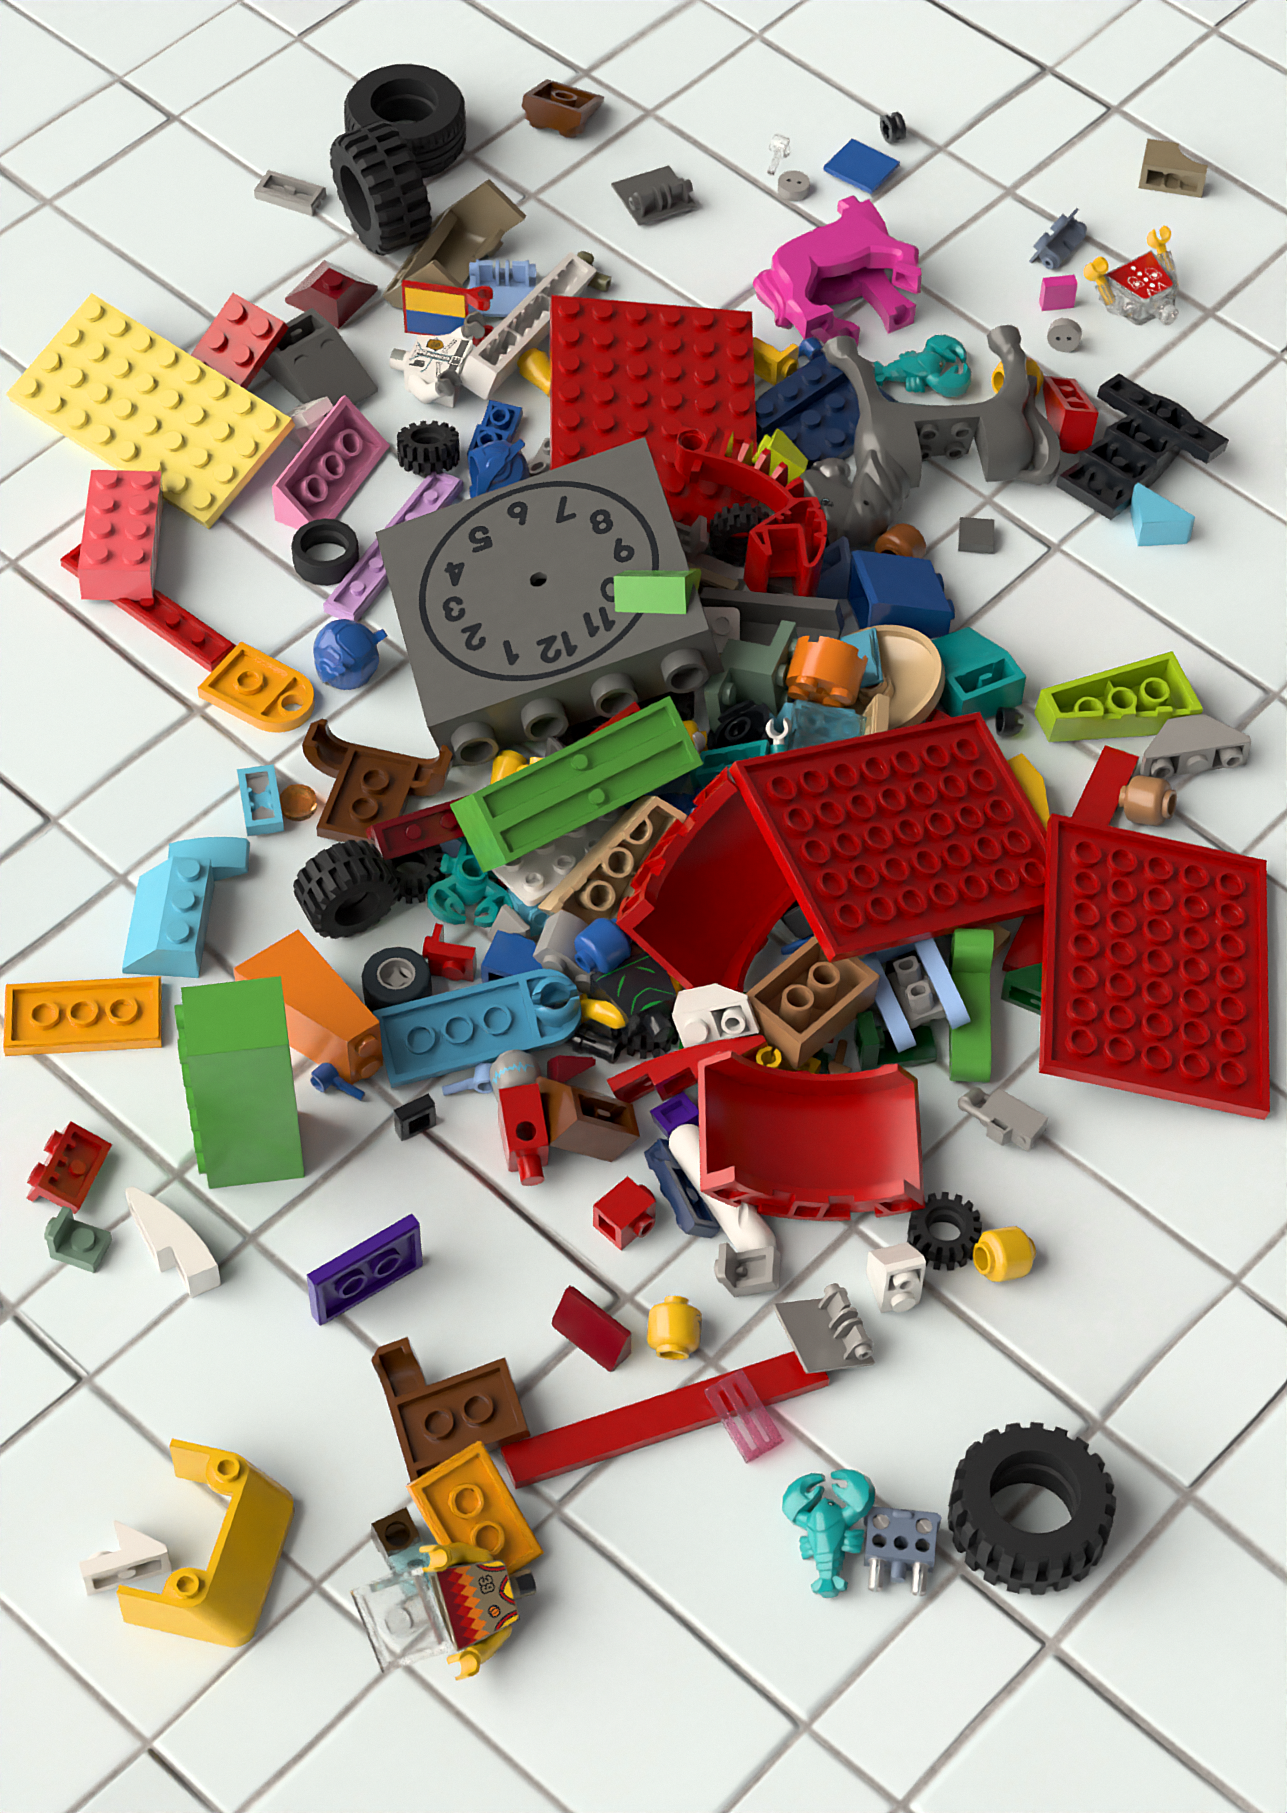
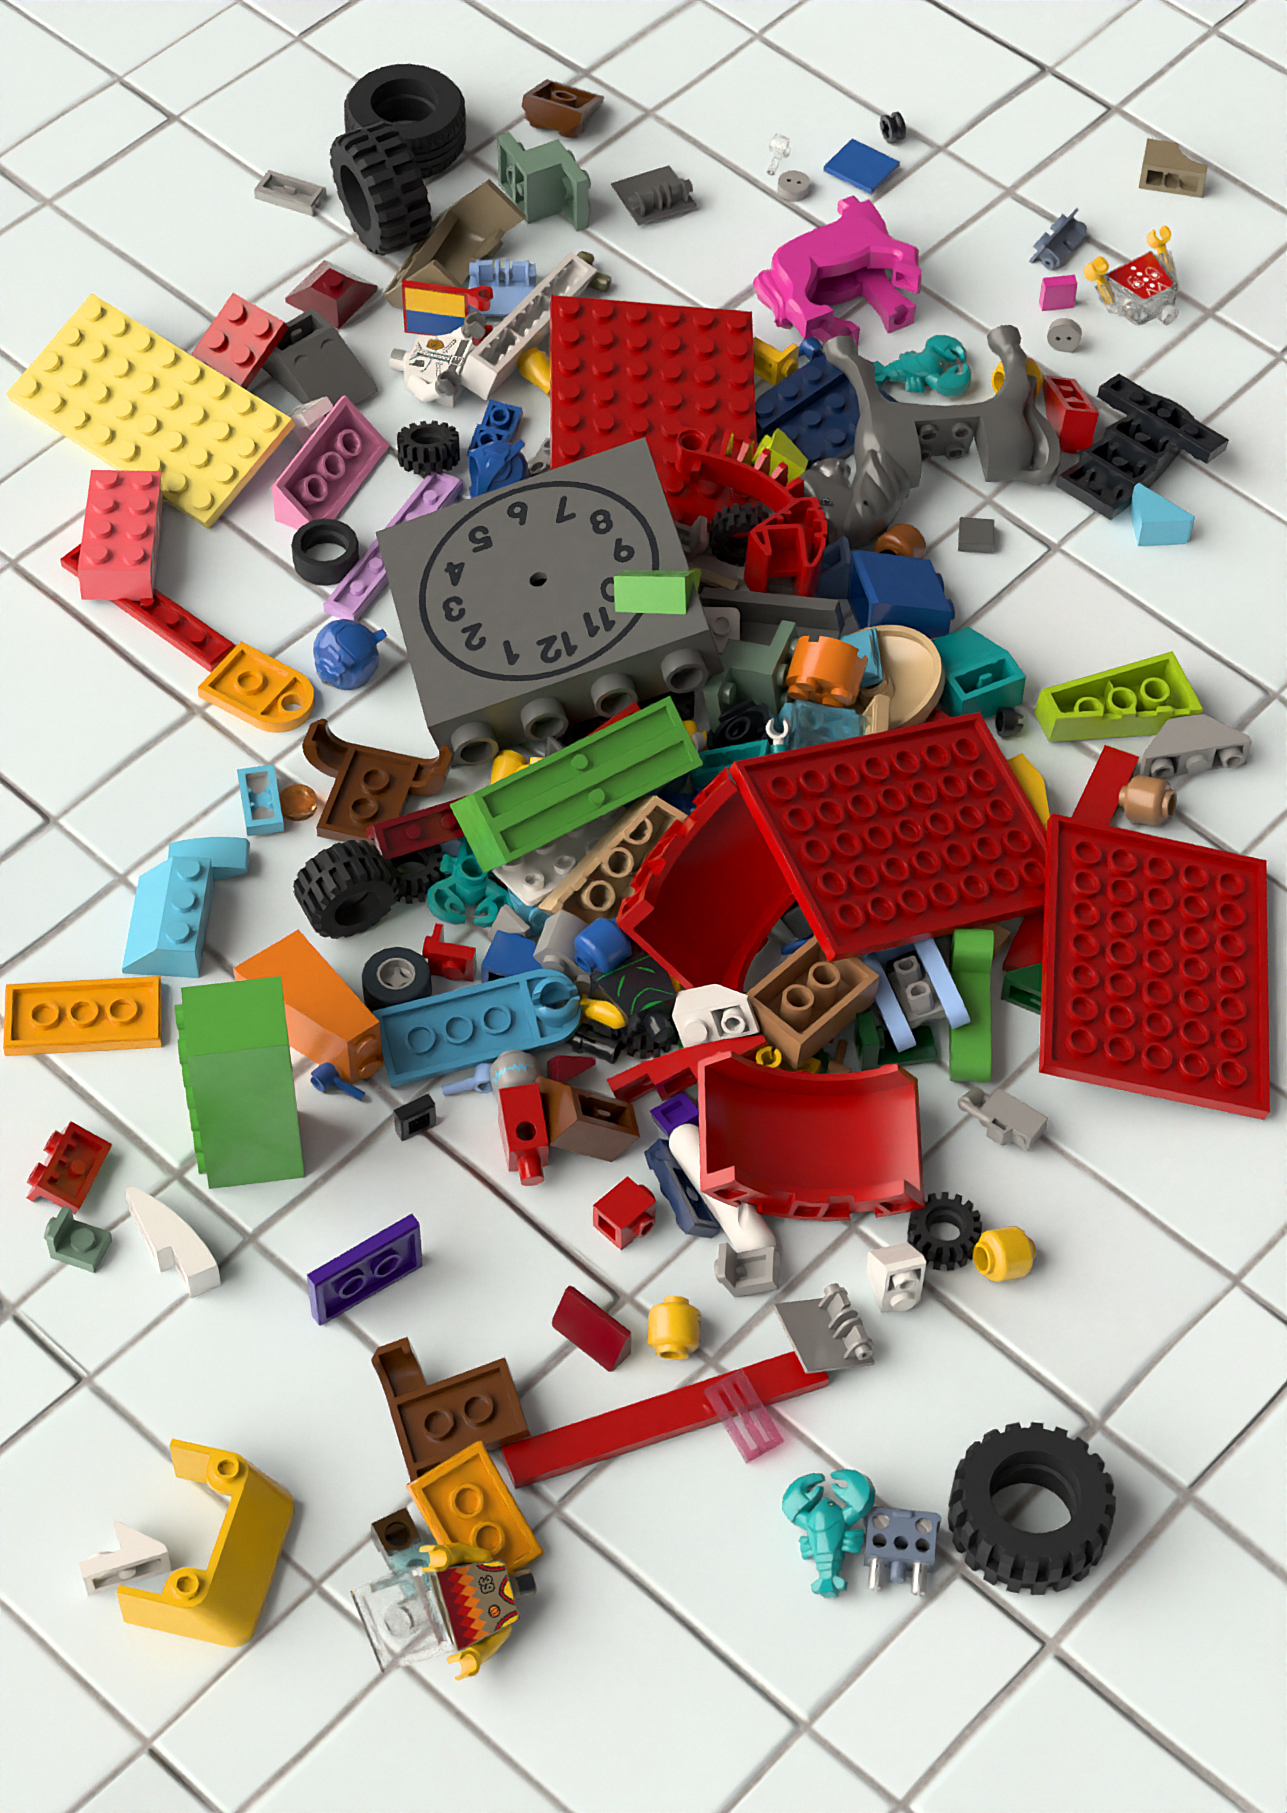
none -> sand green bracket [497,132,591,232]

